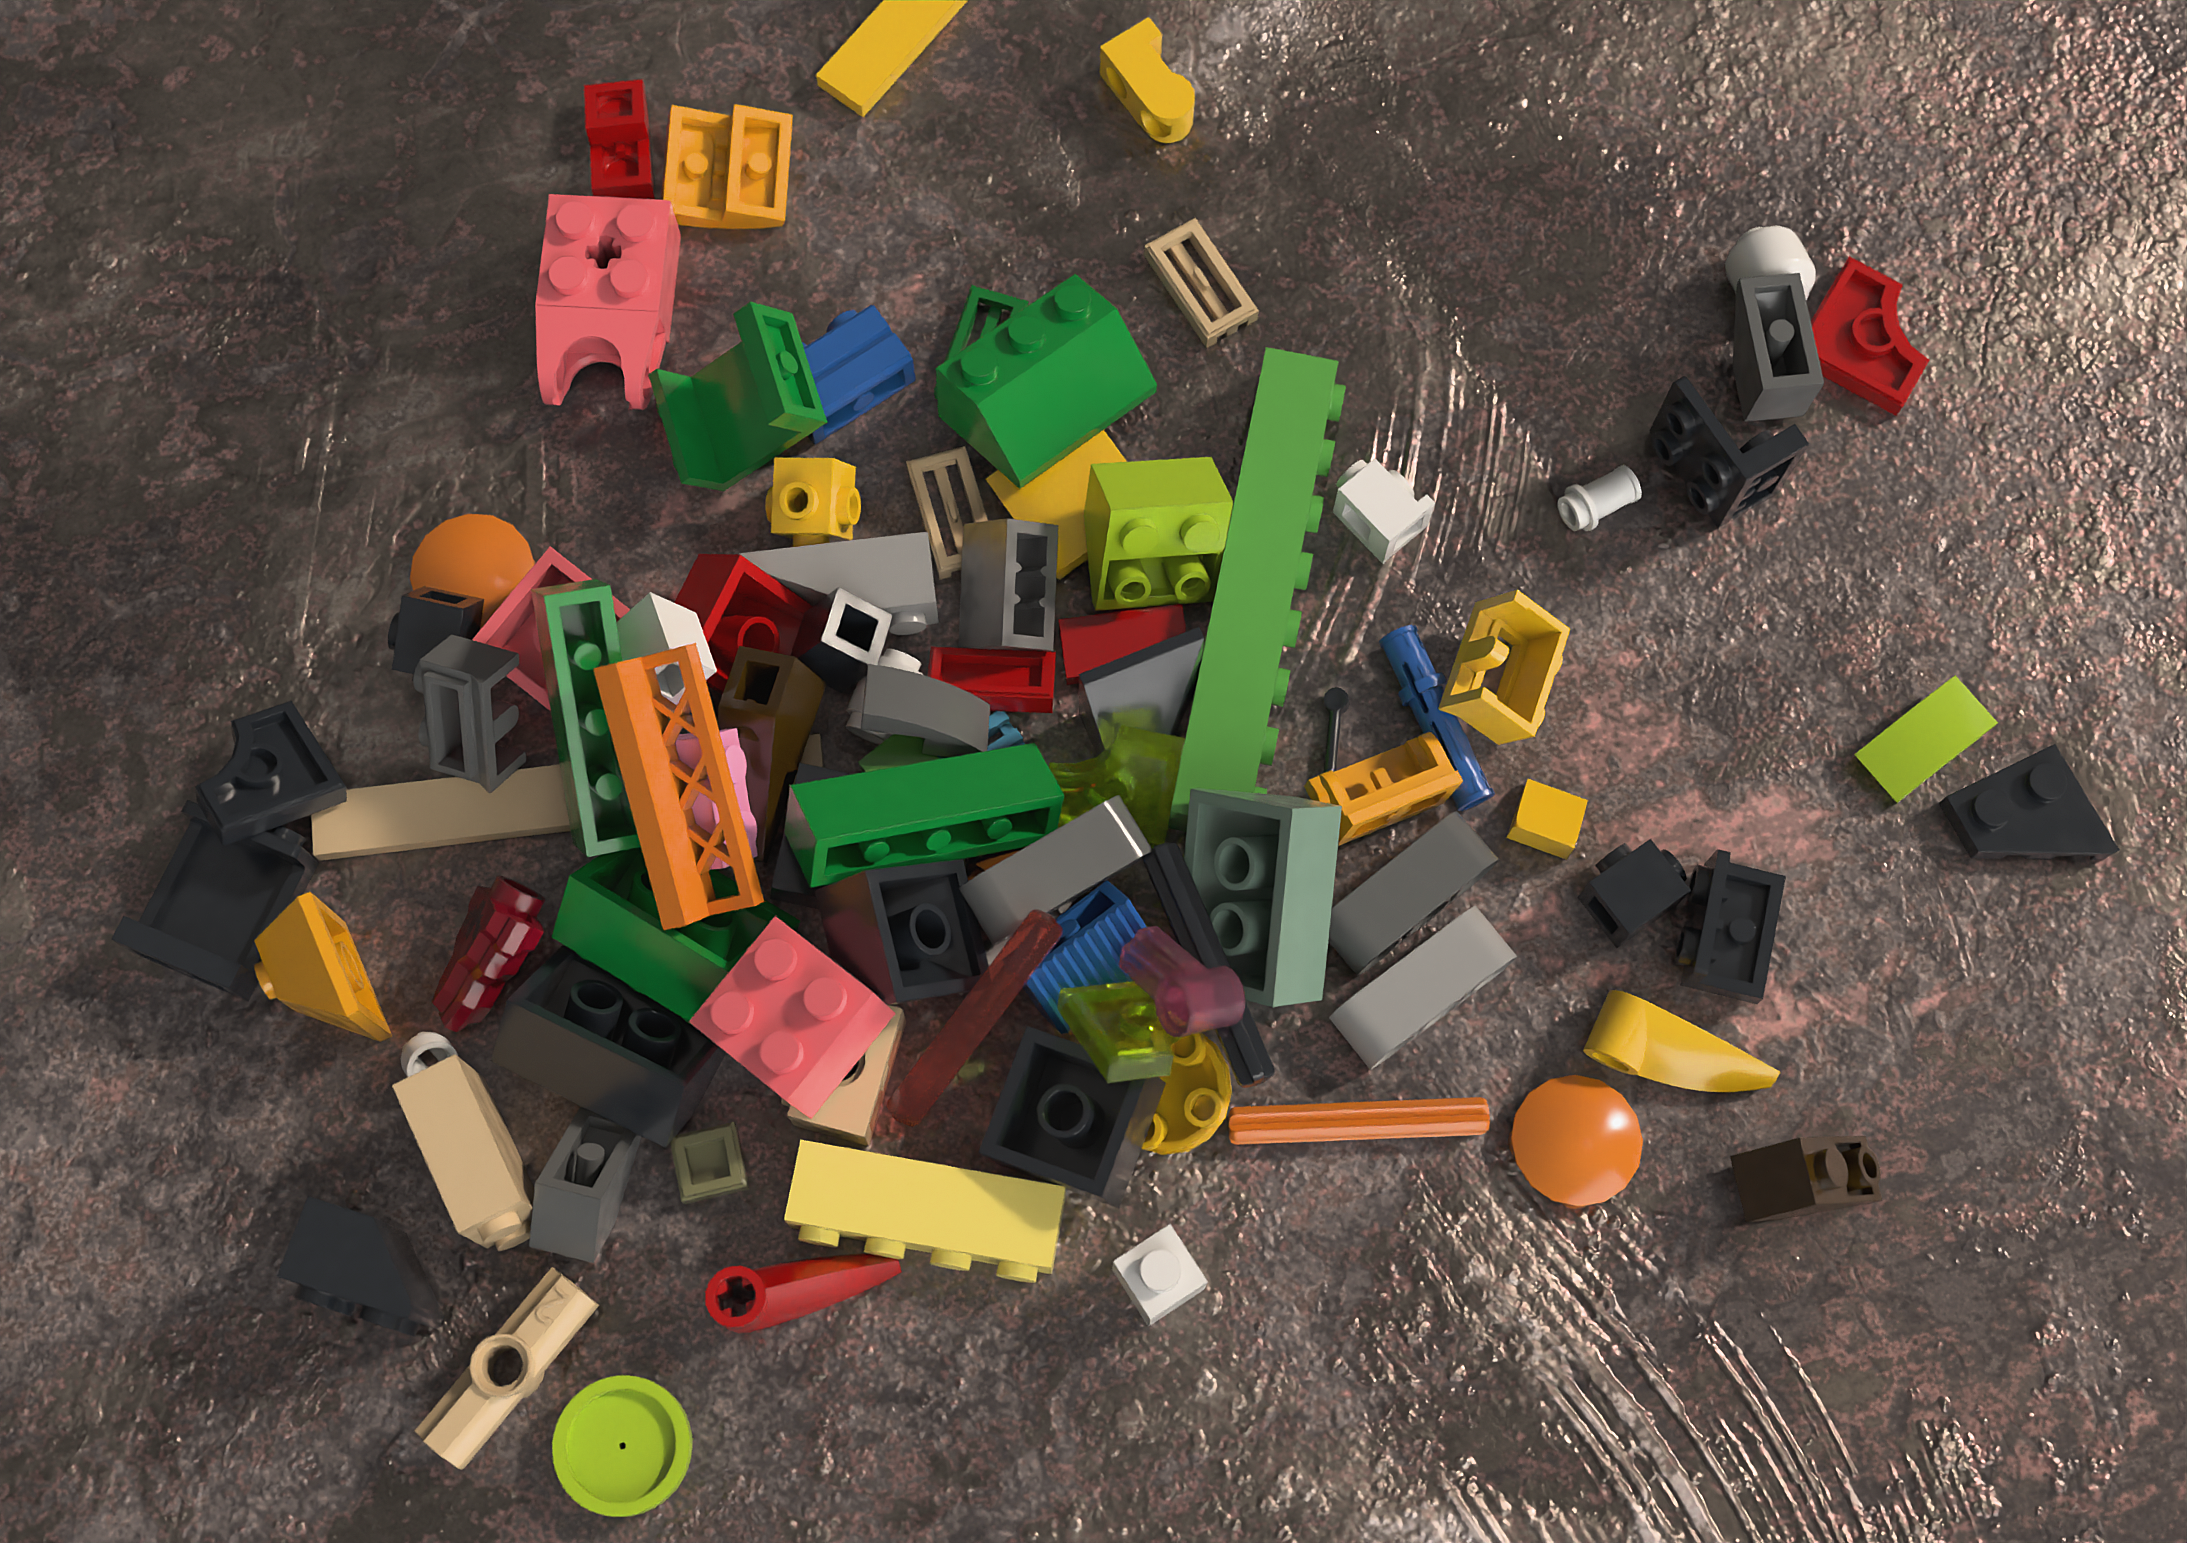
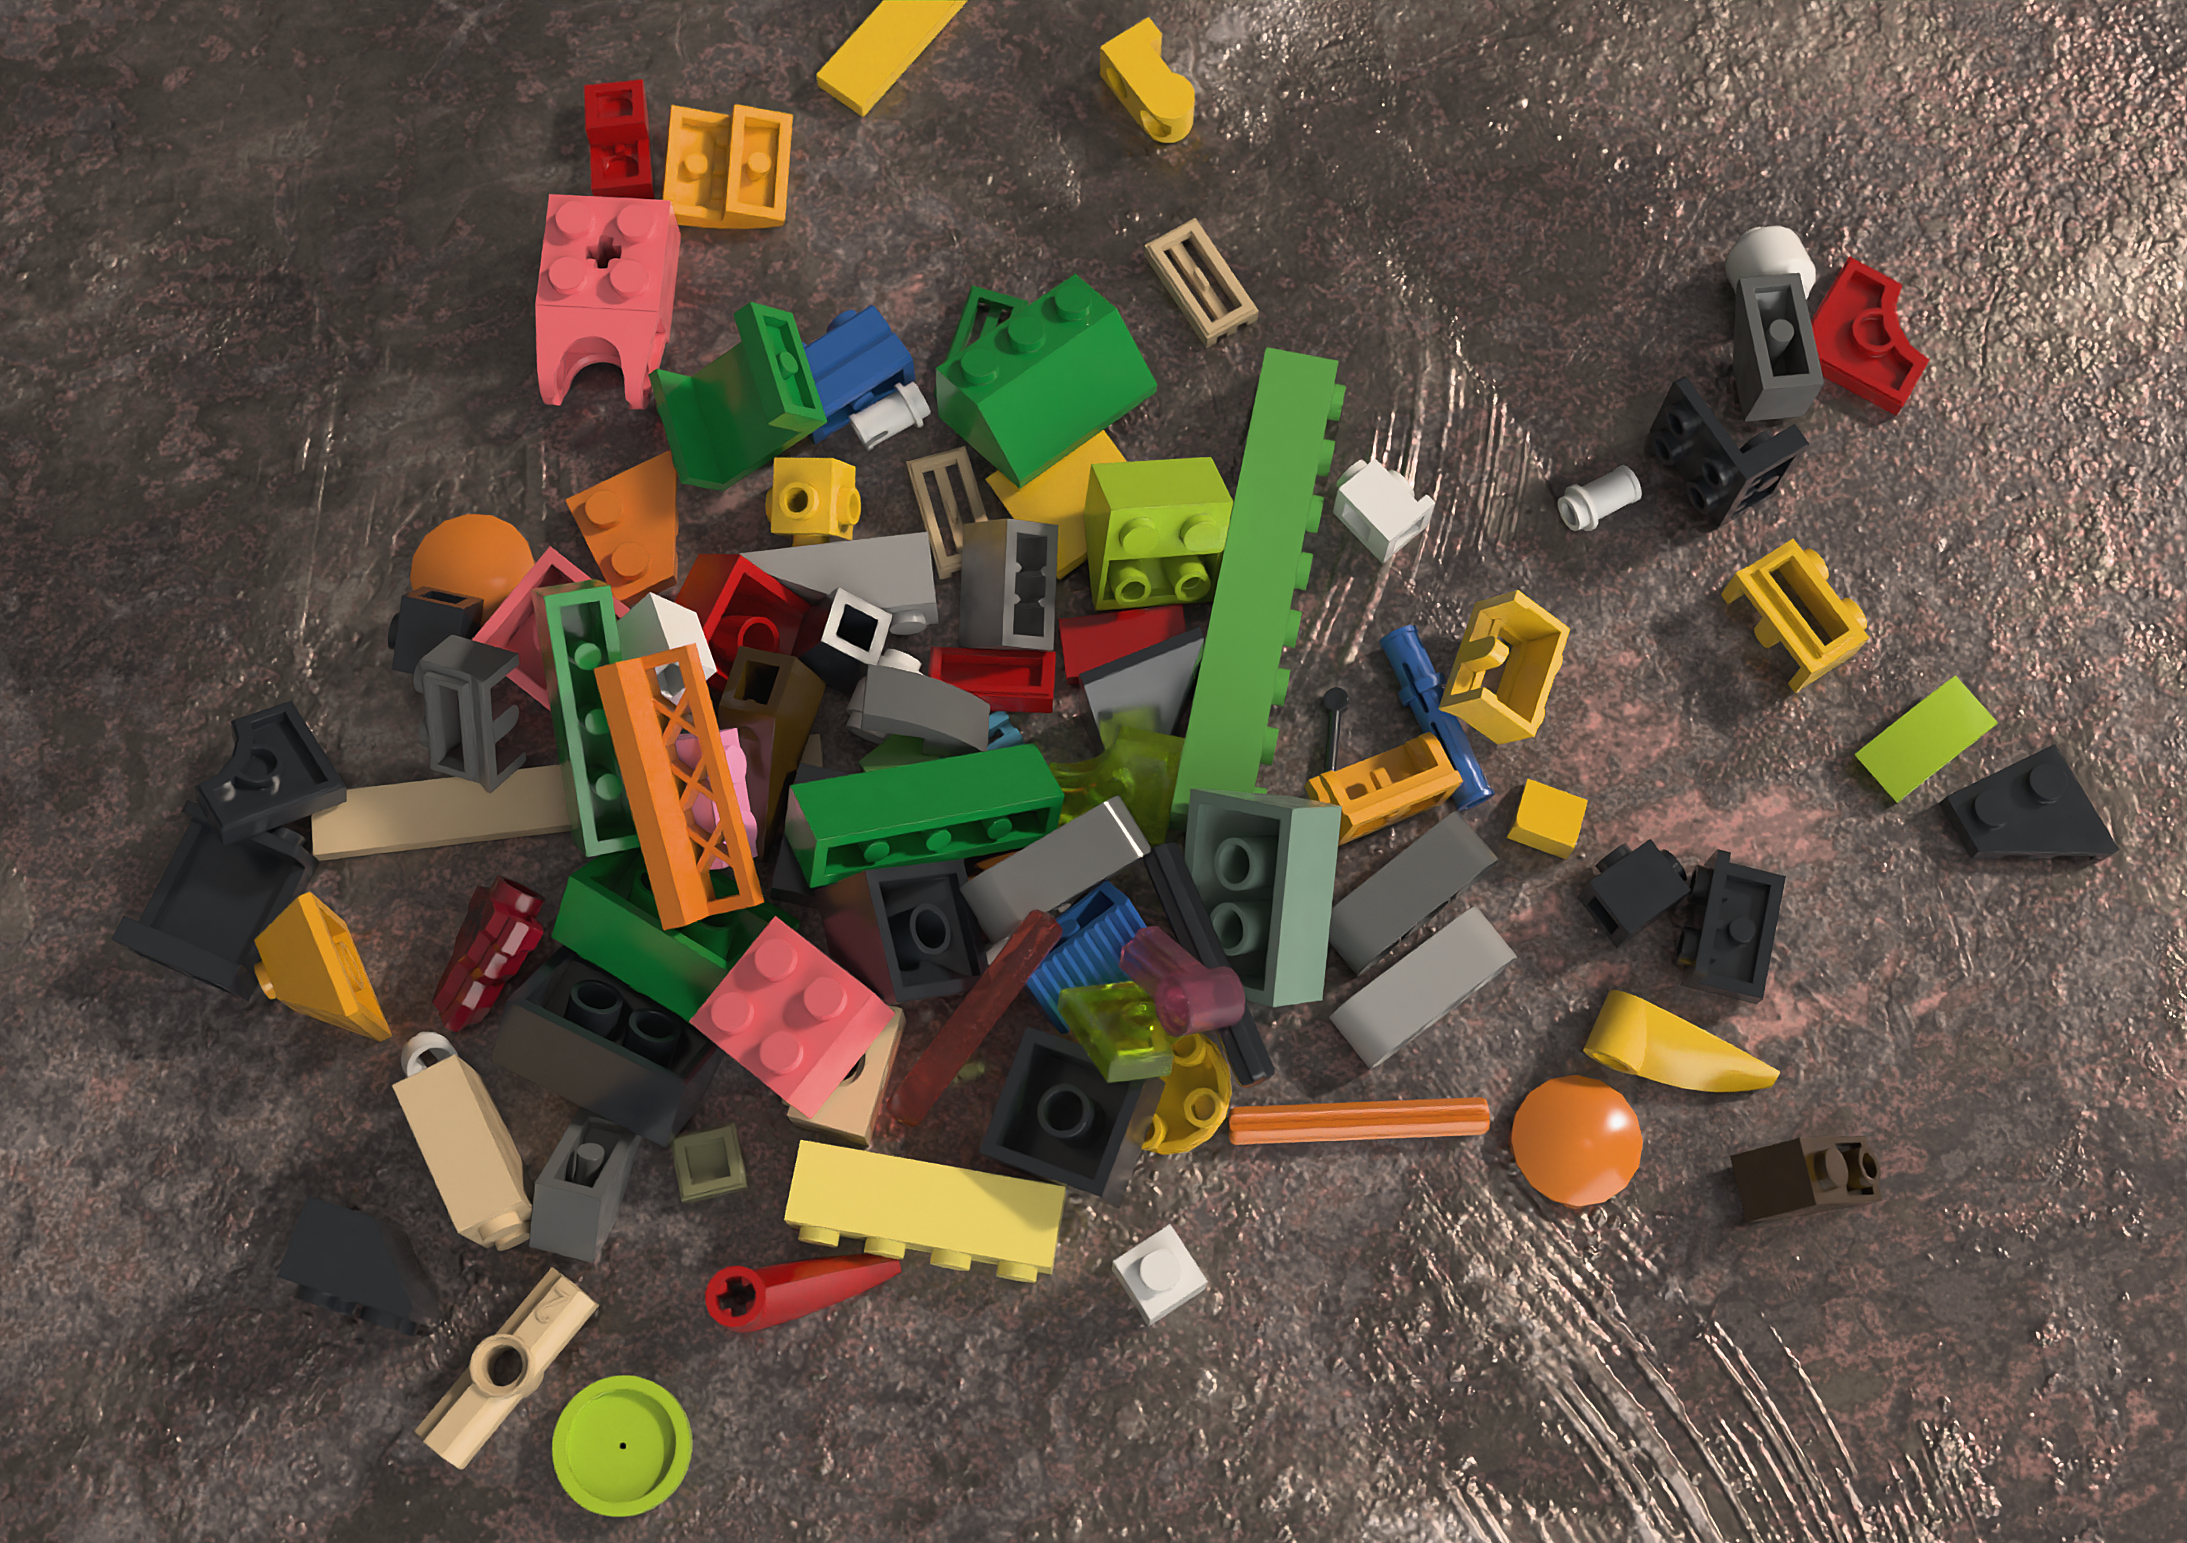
none -> orange wing [565,449,679,608]
none -> white pin [848,382,931,451]
none -> yellow window [1721,538,1870,693]

